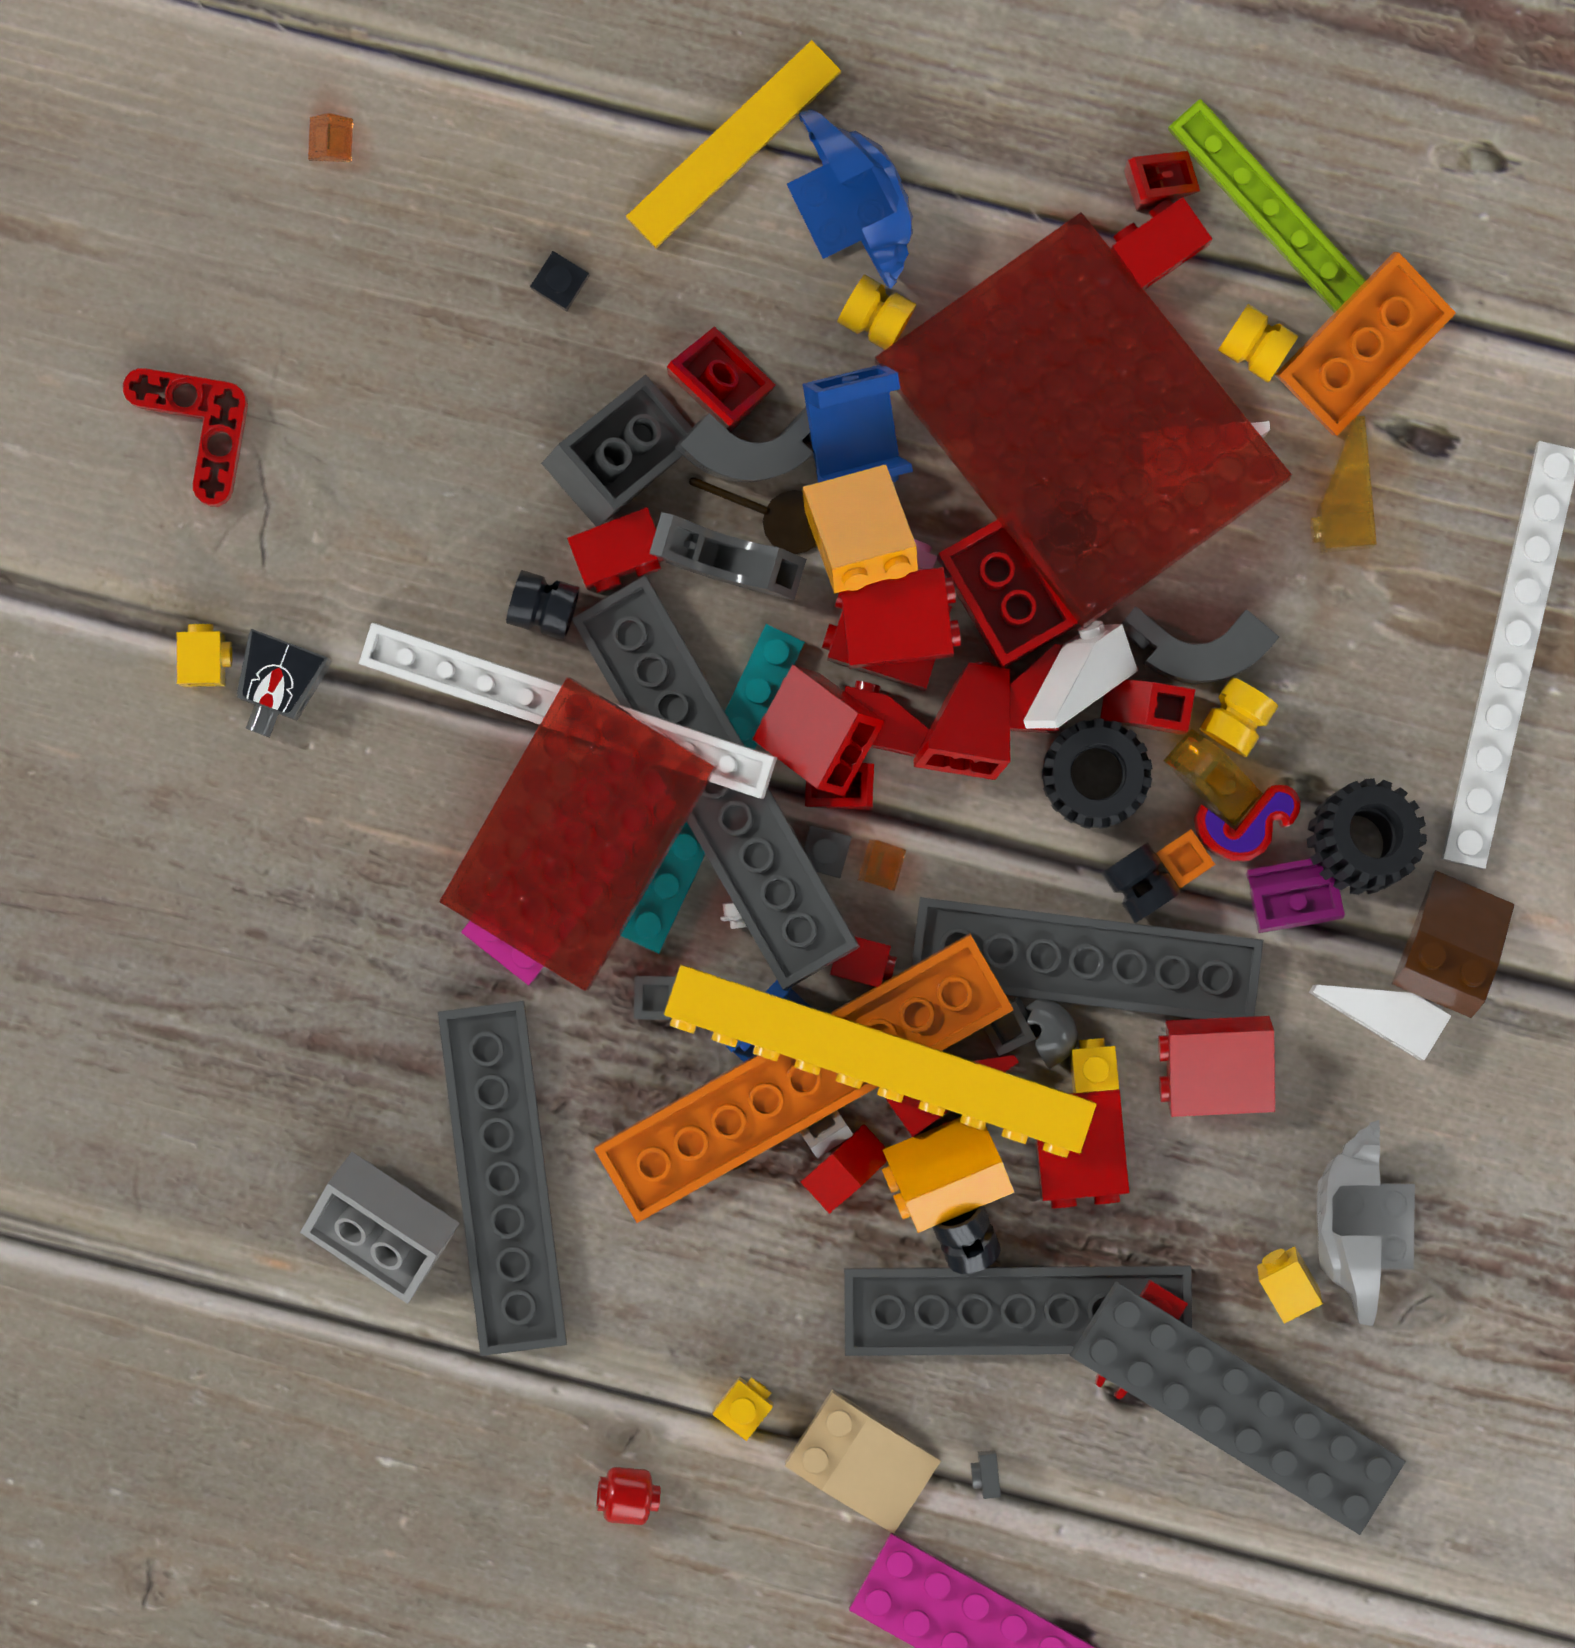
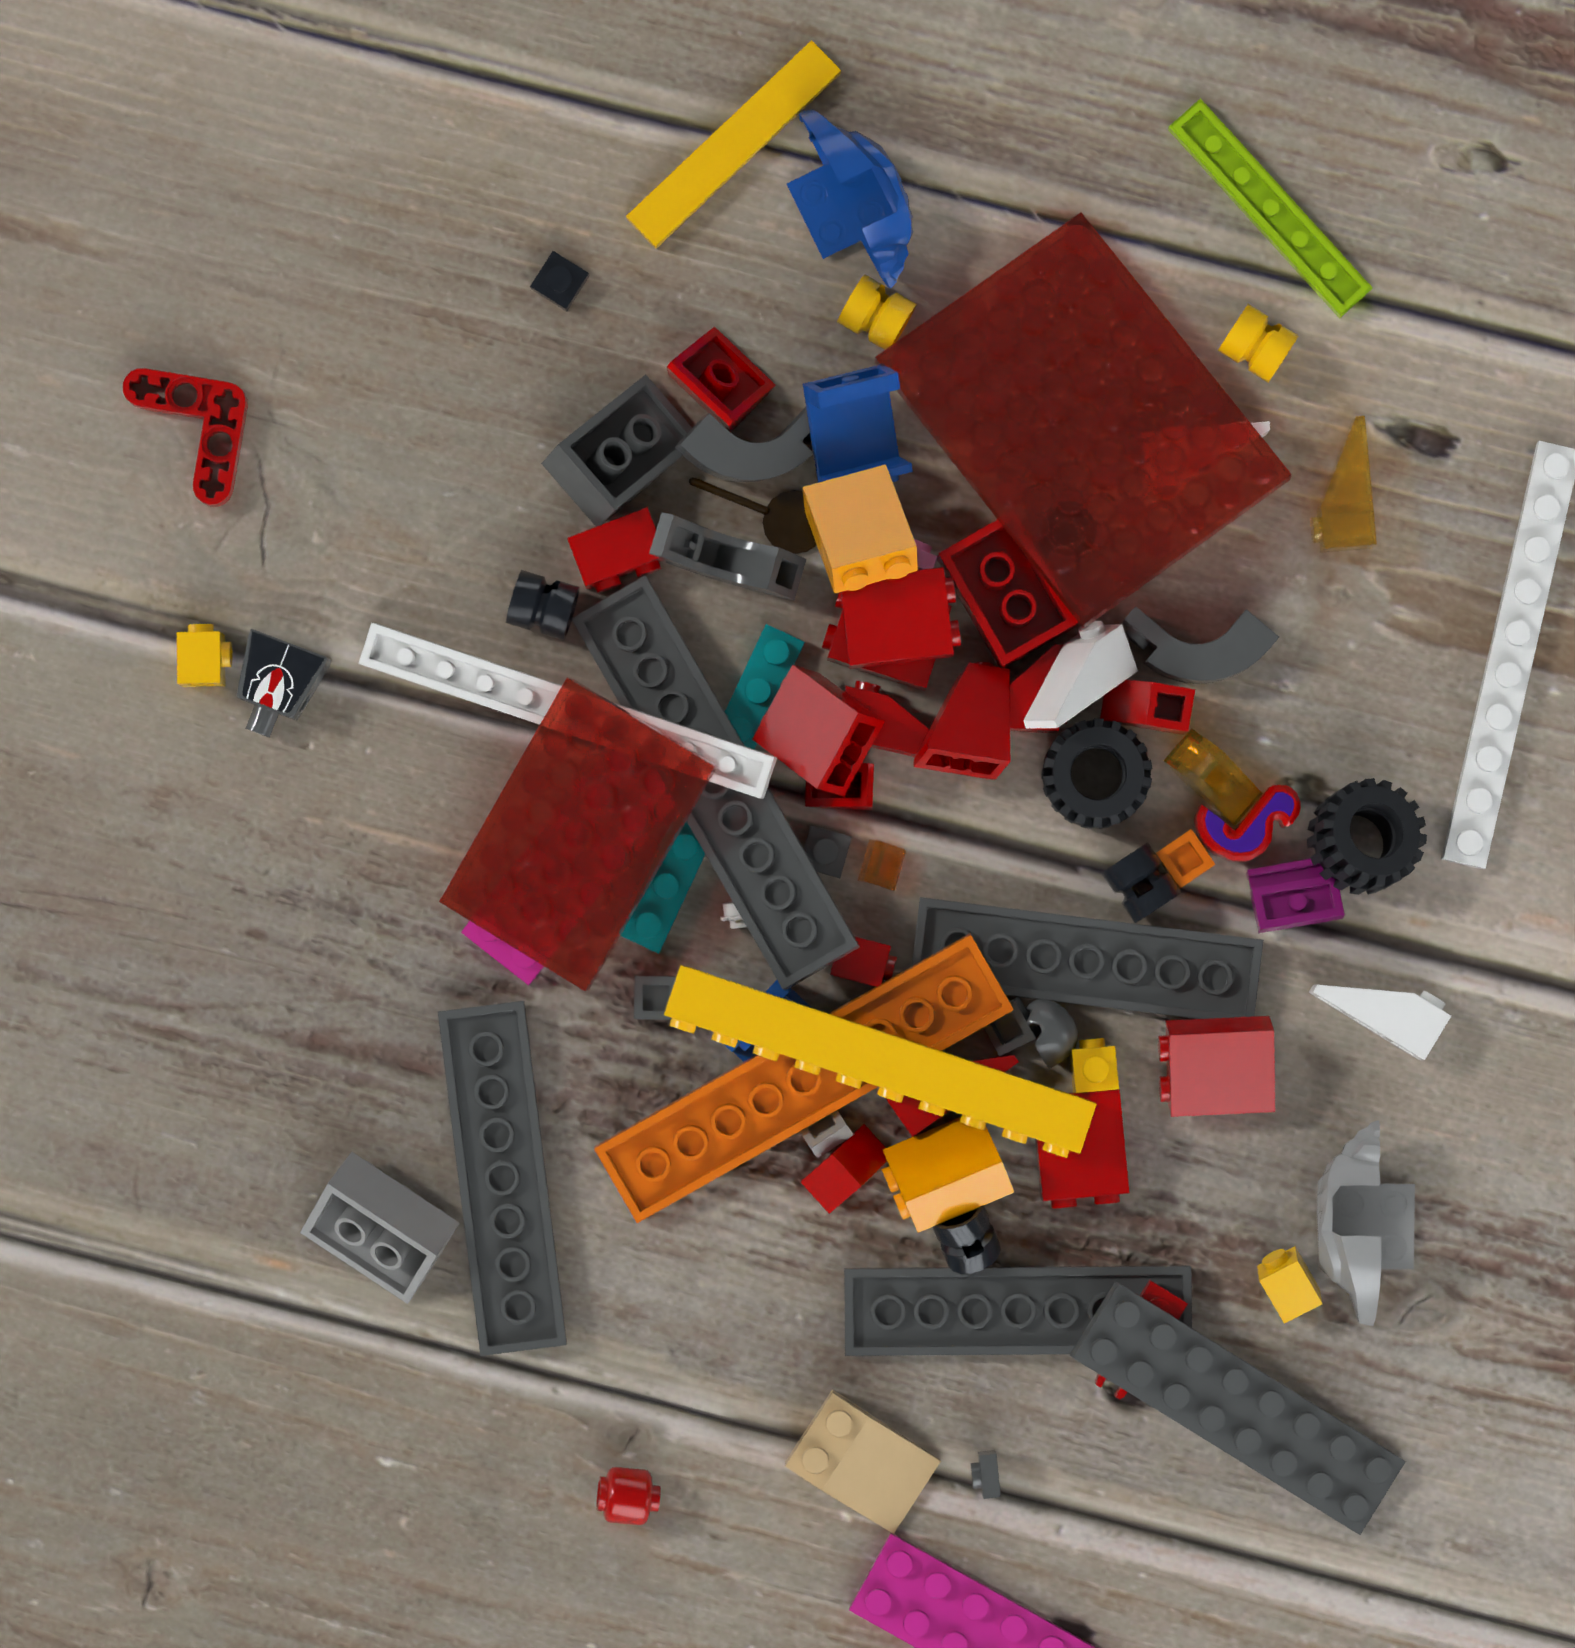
clear orange slope [308,113,353,162] -> none
yellow brick [712,1376,774,1441] -> none
red brick [1110,197,1212,294] -> none
red slope [1124,150,1200,211] -> none
yellow wheel [1199,677,1278,757] -> none
orange plate [1275,252,1456,436] -> none
reddish brown slope [1391,870,1515,1018] -> none

